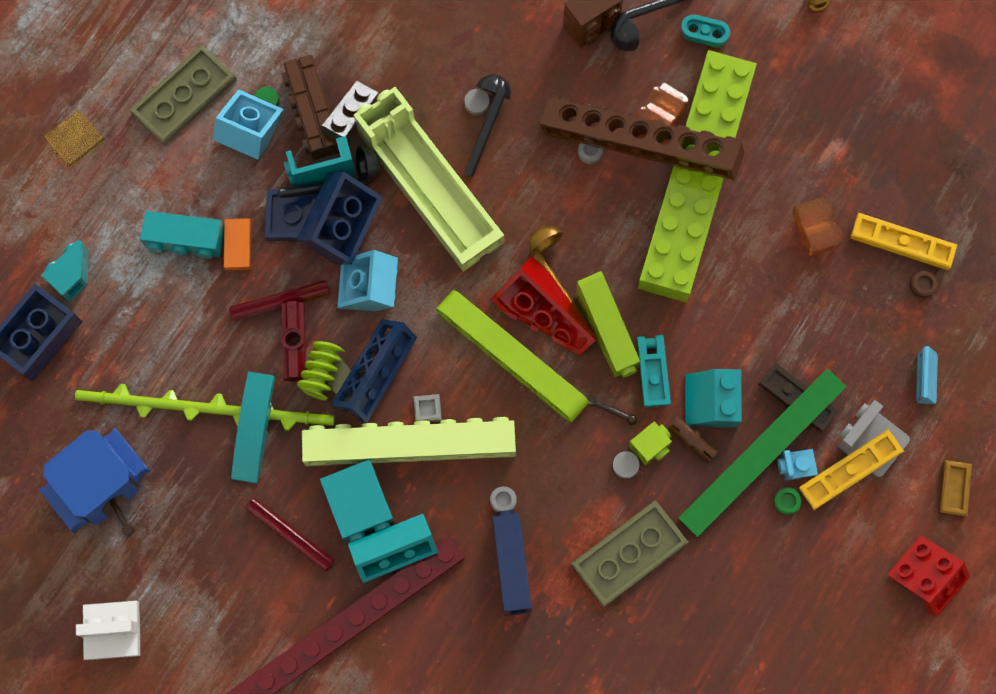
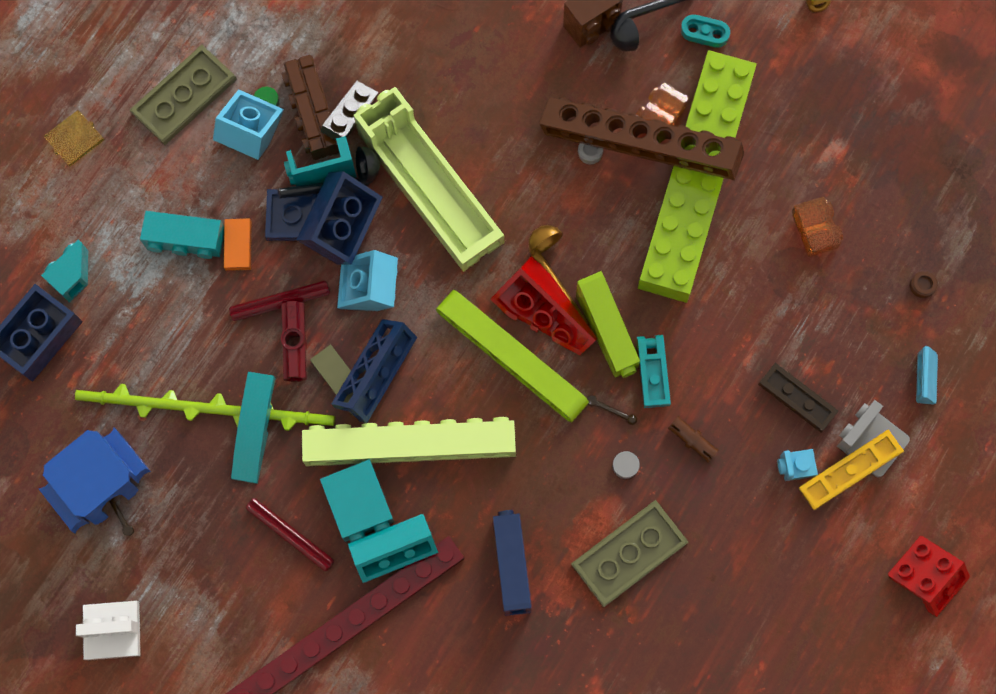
lime piece [297,341,345,401] -> none
light grey tile [413,394,442,422] -> none
black piece [464,74,512,177] -> none
light grey tile [465,89,489,115] -> none
light grey tile [490,486,517,513] -> none
lime brick [629,421,672,466] -> none
green tile [678,369,847,537] -> none
teal slope [685,369,742,428] -> none
green tile [773,488,801,515] -> none
yellow plate [850,213,957,271] -> none
pearl gold tile [938,460,972,518] -> none

